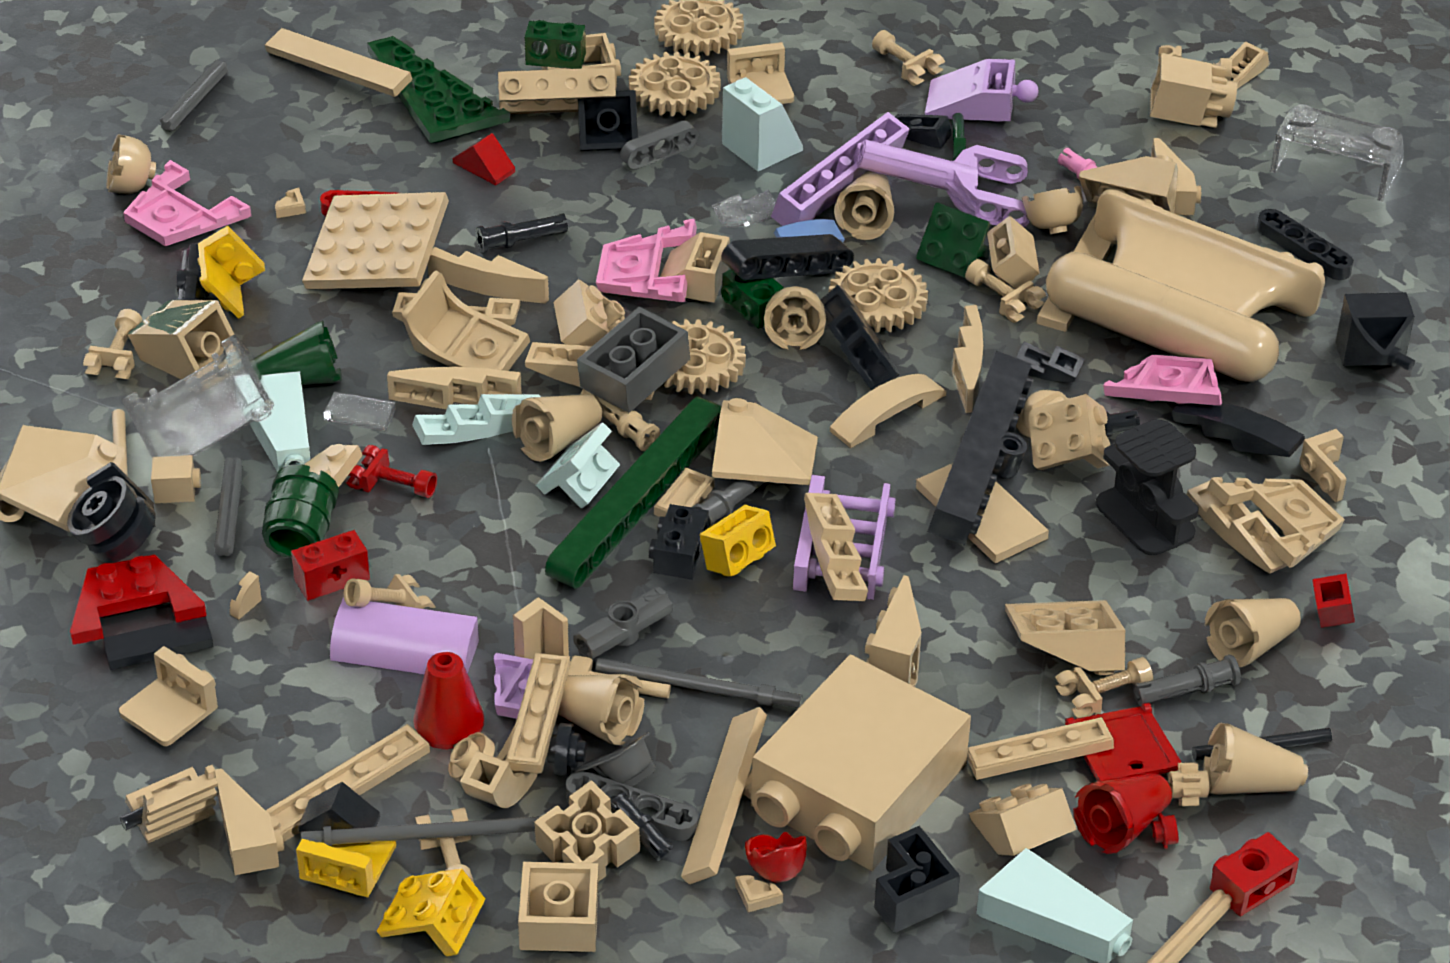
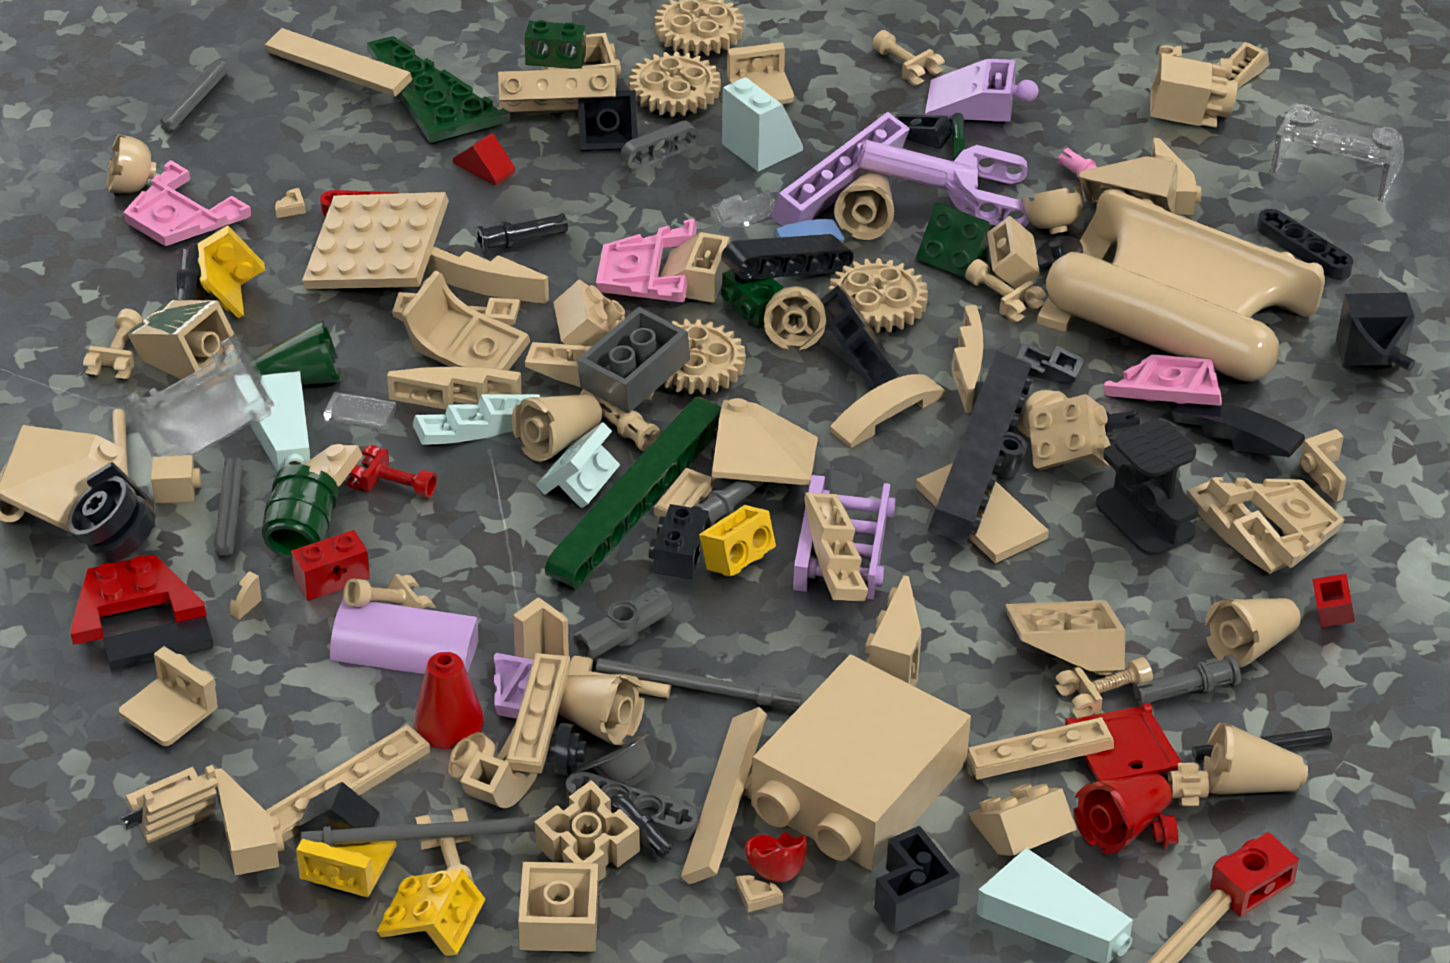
none -> black piece [1036,236,1084,275]

